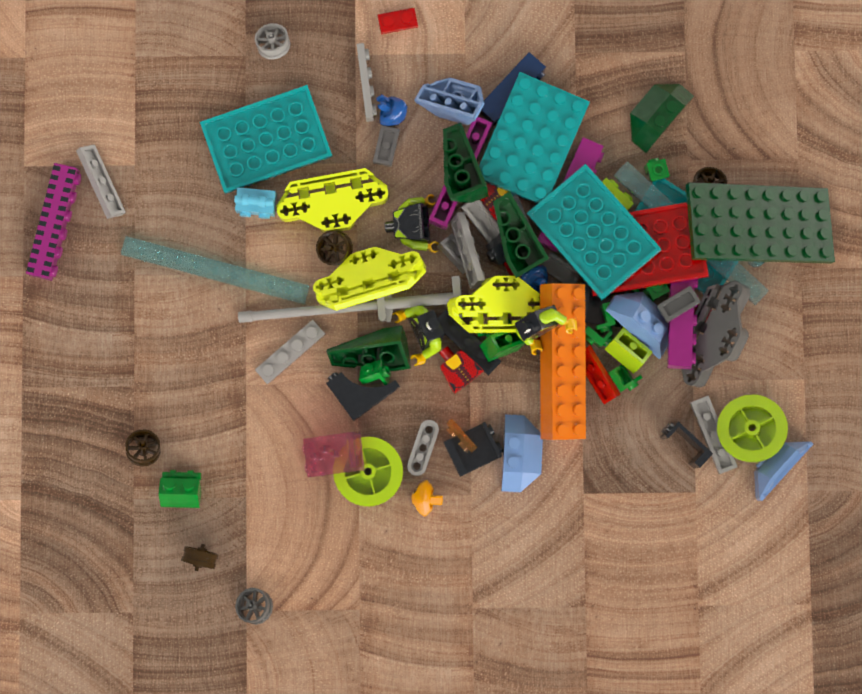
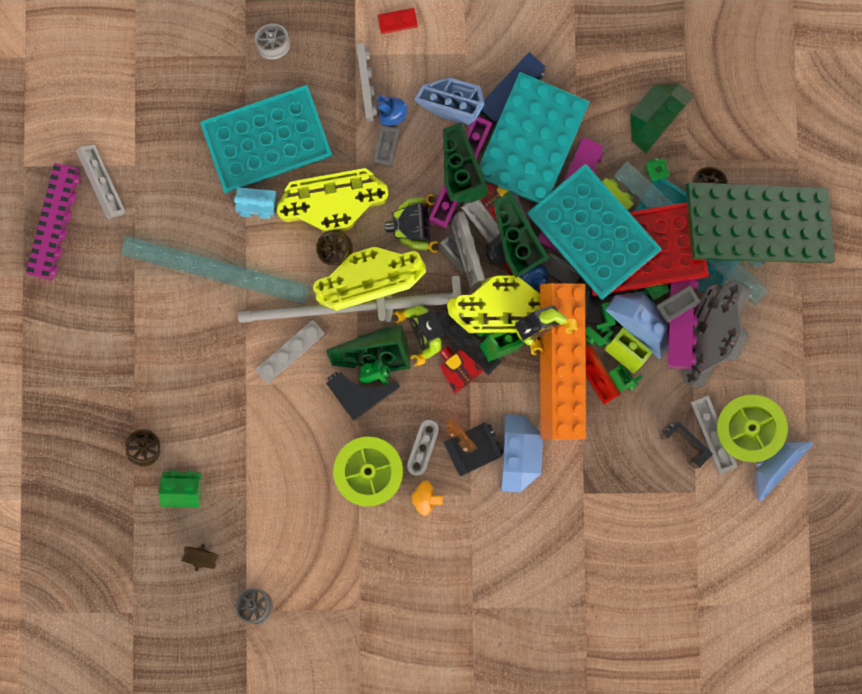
clear pink piece [302,432,365,477] -> none

